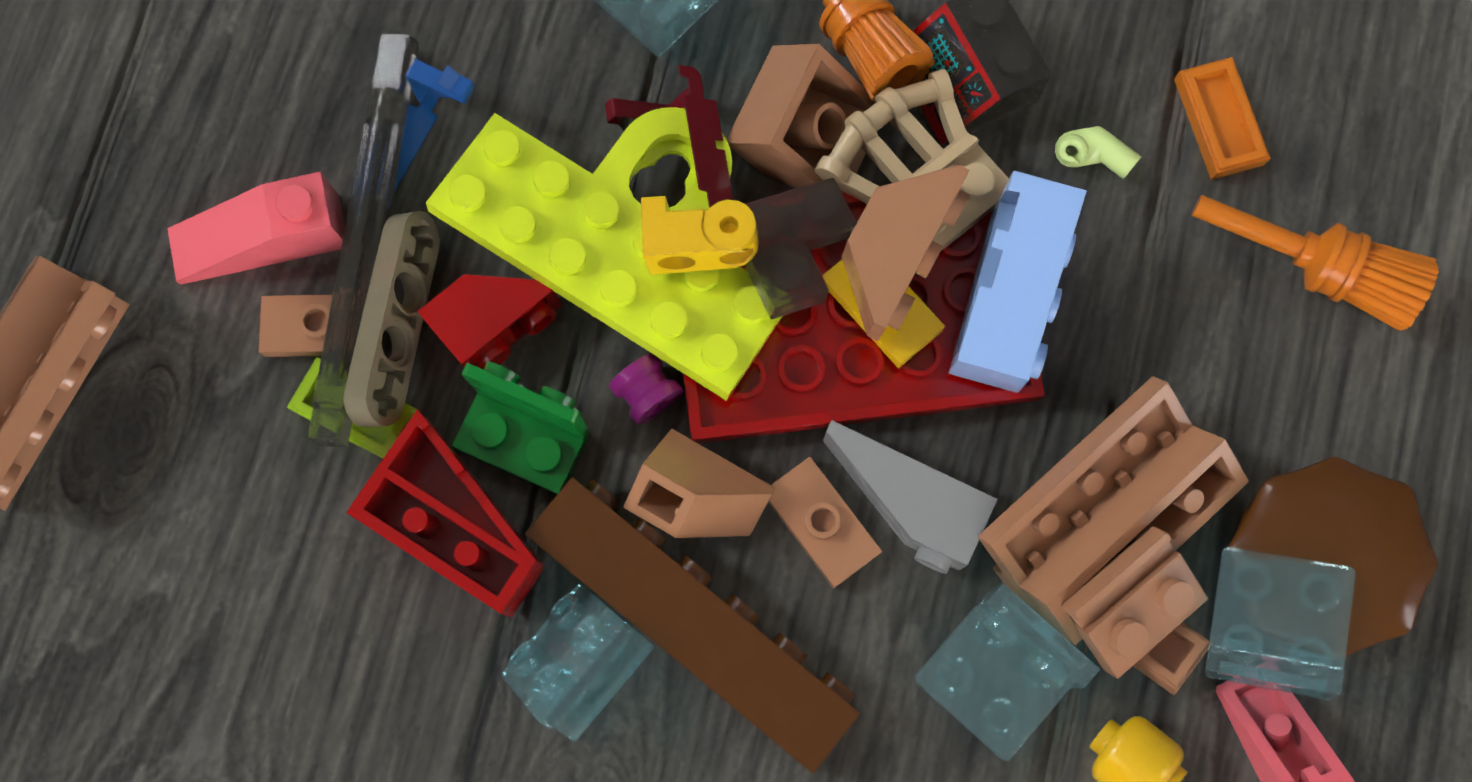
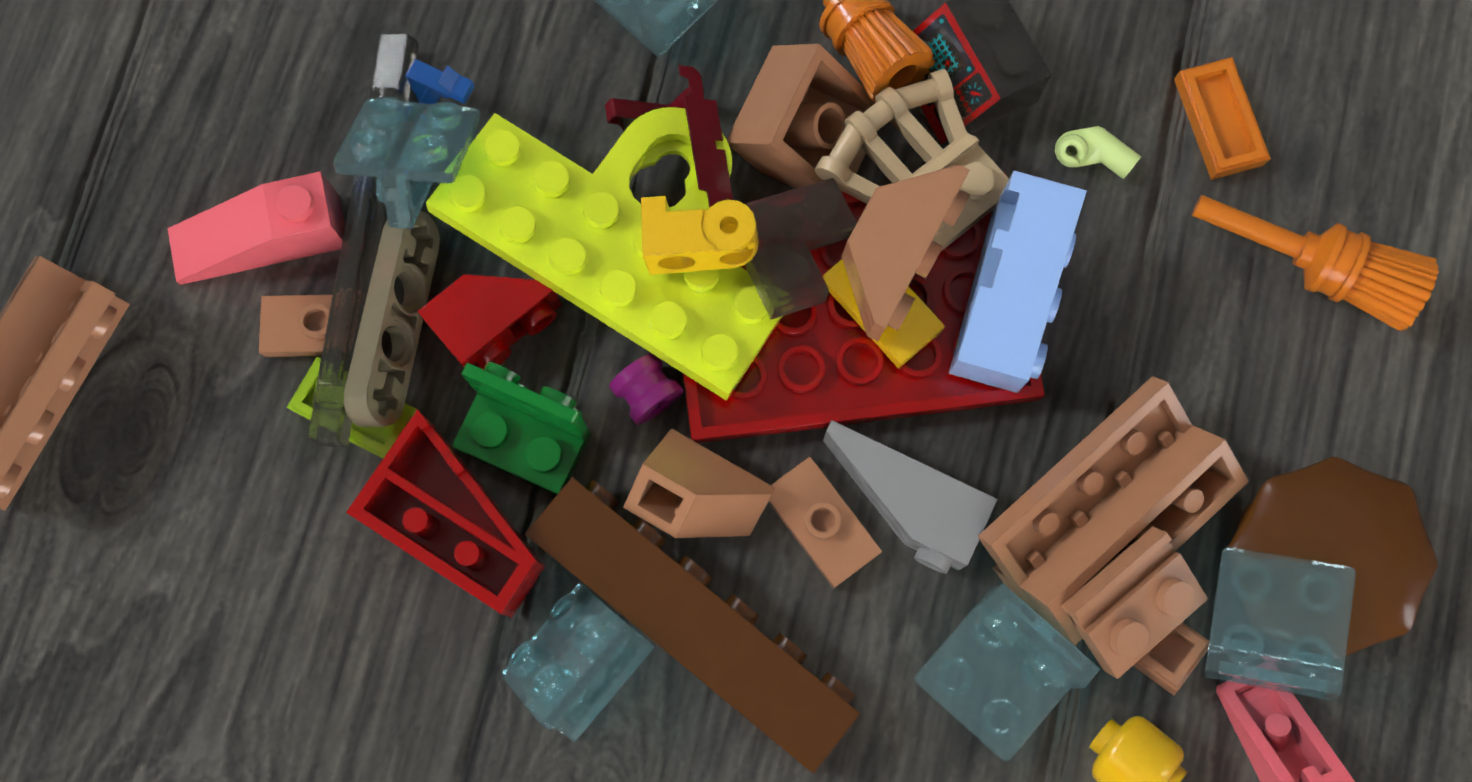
none -> clear light blue bracket [333,97,480,229]

